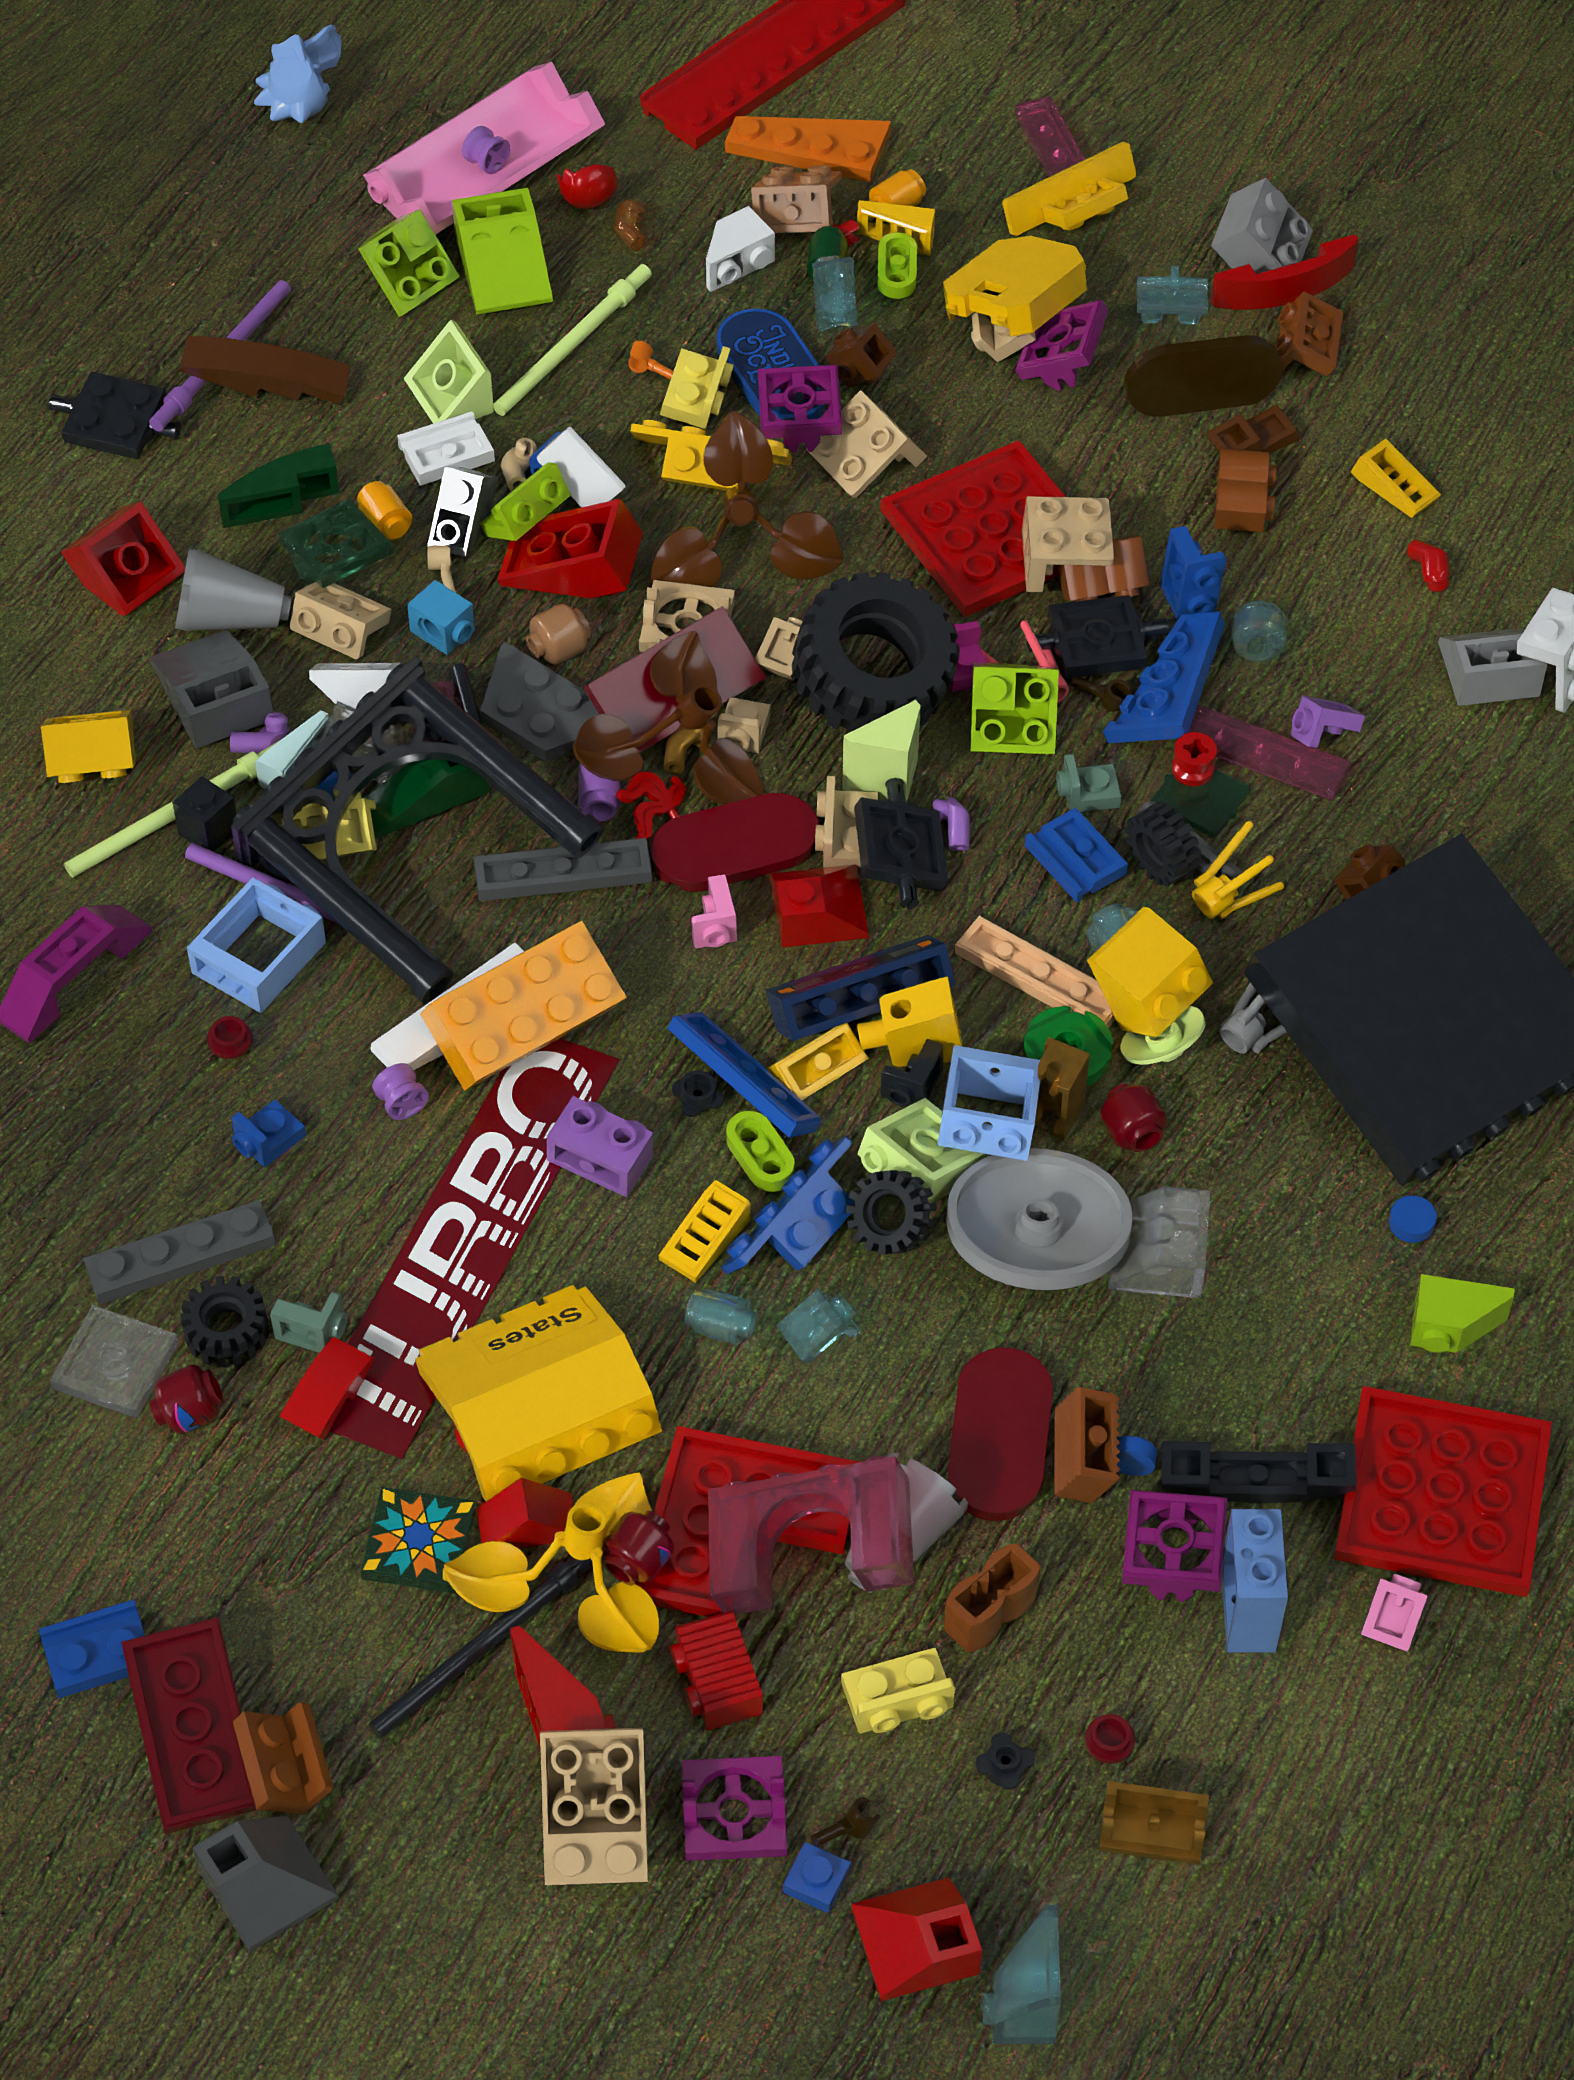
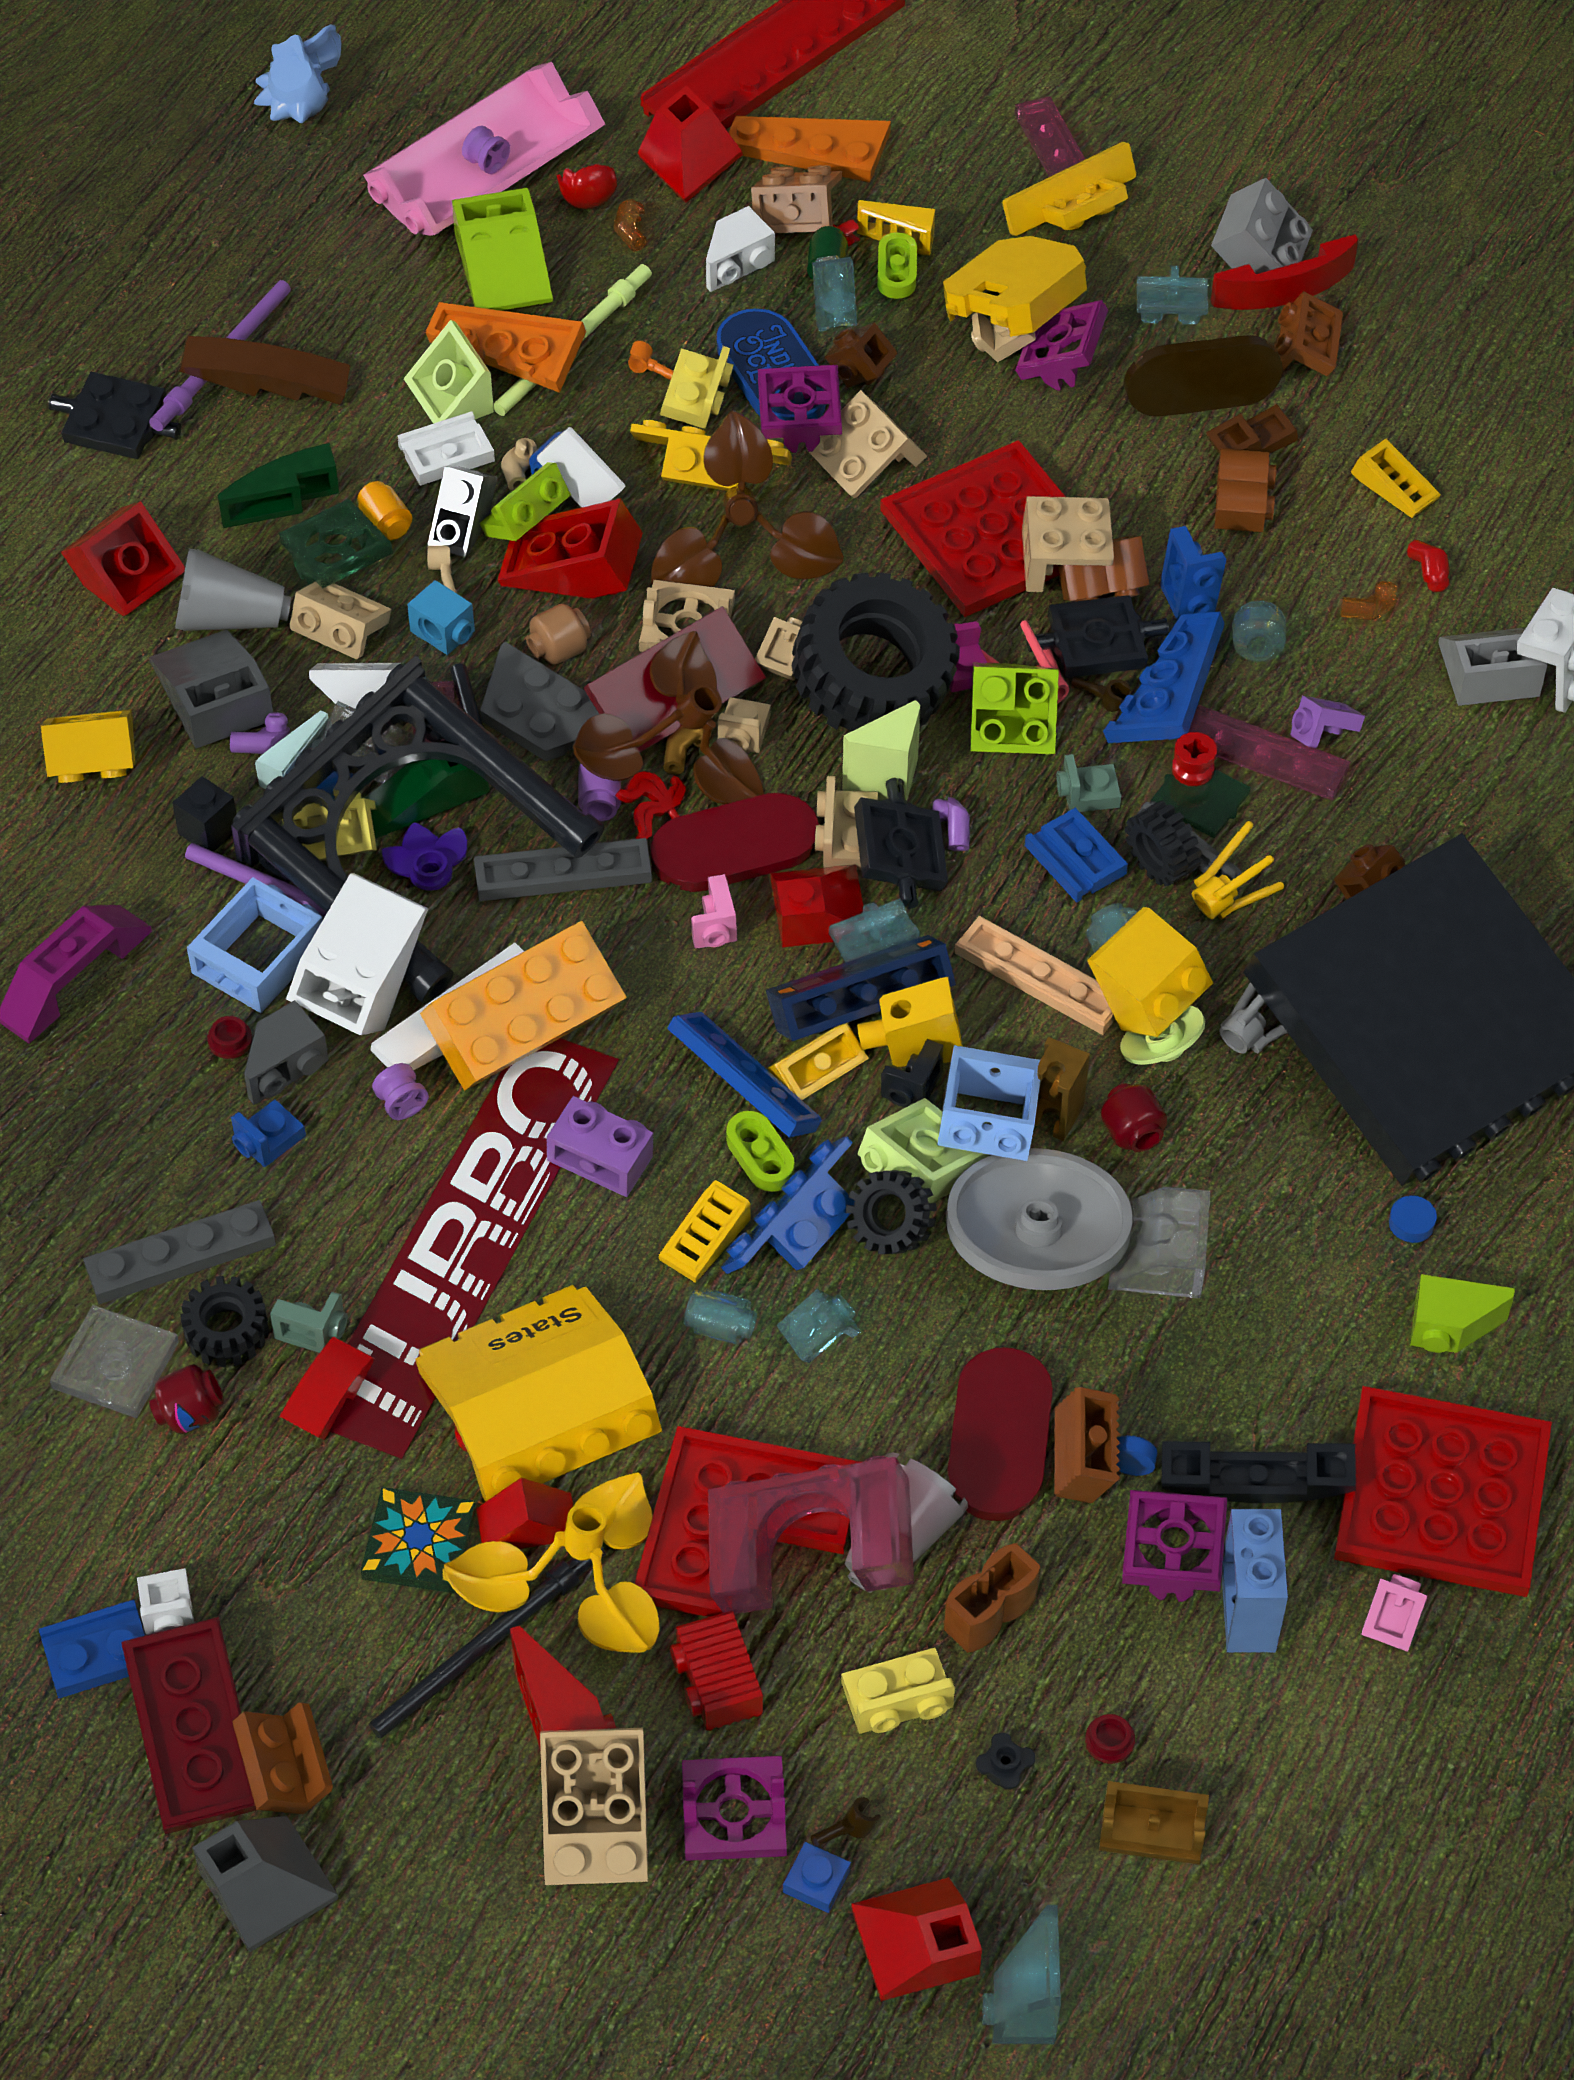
yellowish green bar [64,739,282,878] -> none
lime slope [358,209,460,317] -> none
dark red head [601,1511,674,1586] -> none
black plate [672,1071,724,1117] -> none
light orange brick [869,169,926,207] -> none
green plate [1023,1006,1112,1087] -> none
none -> white bracket [137,1568,195,1635]
none -> dark grey slope [244,1000,329,1105]
none -> white slope [286,873,428,1036]
none -> dark purple plate [382,822,467,891]
none -> orange wing [425,302,586,393]
none -> red slope [637,85,743,203]
none -> clear light blue hips [829,899,920,962]
none -> clear orange arm [1340,581,1398,620]

